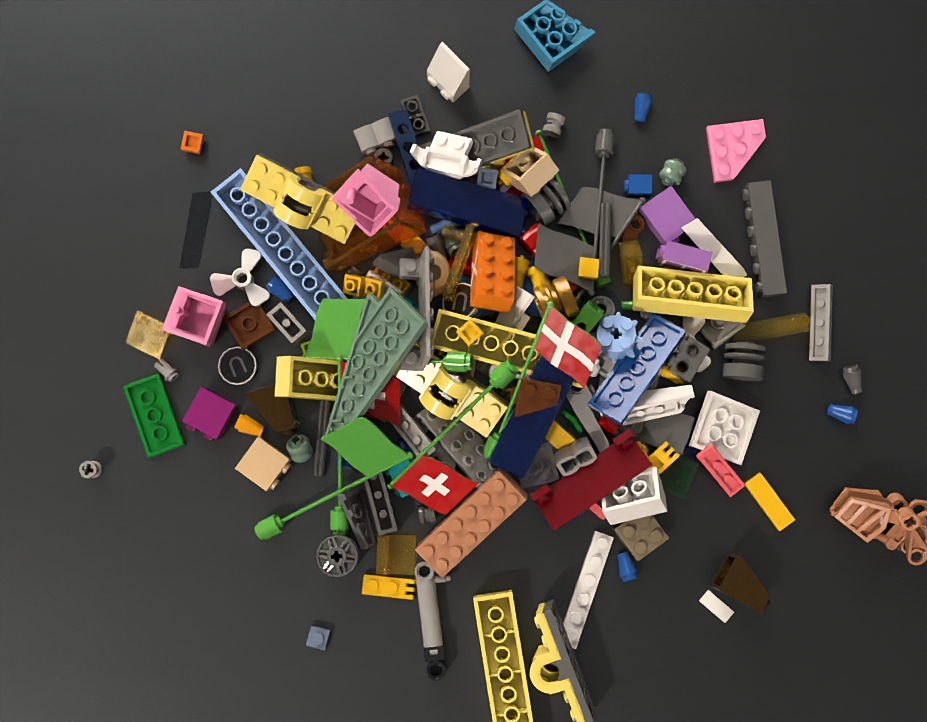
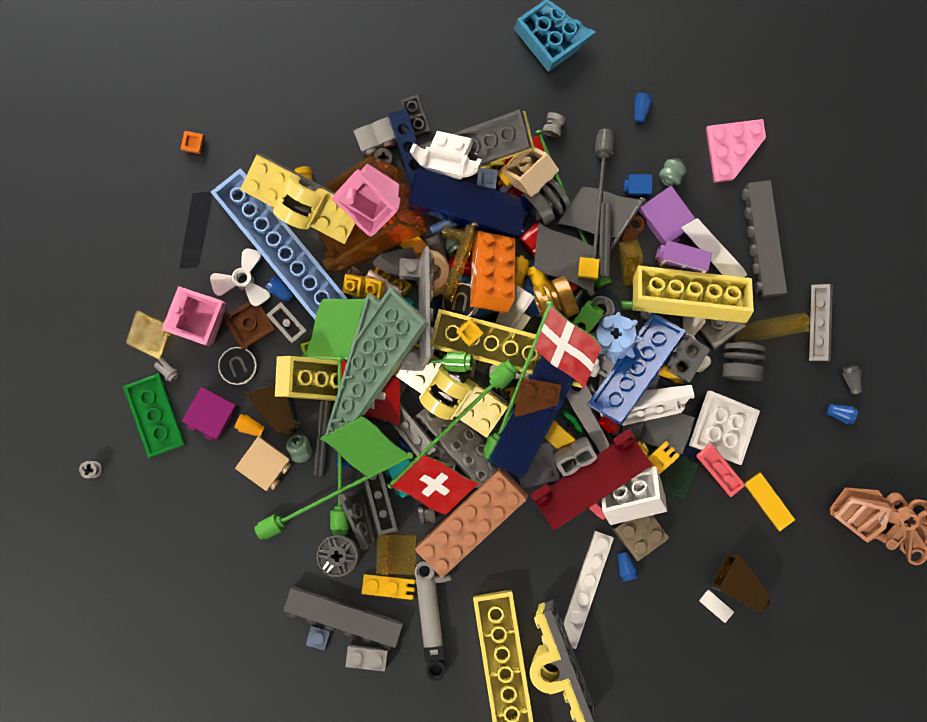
white slope [427,42,470,102] -> none
none -> dark grey brick [283,586,403,649]
none -> light grey brick [346,644,388,671]

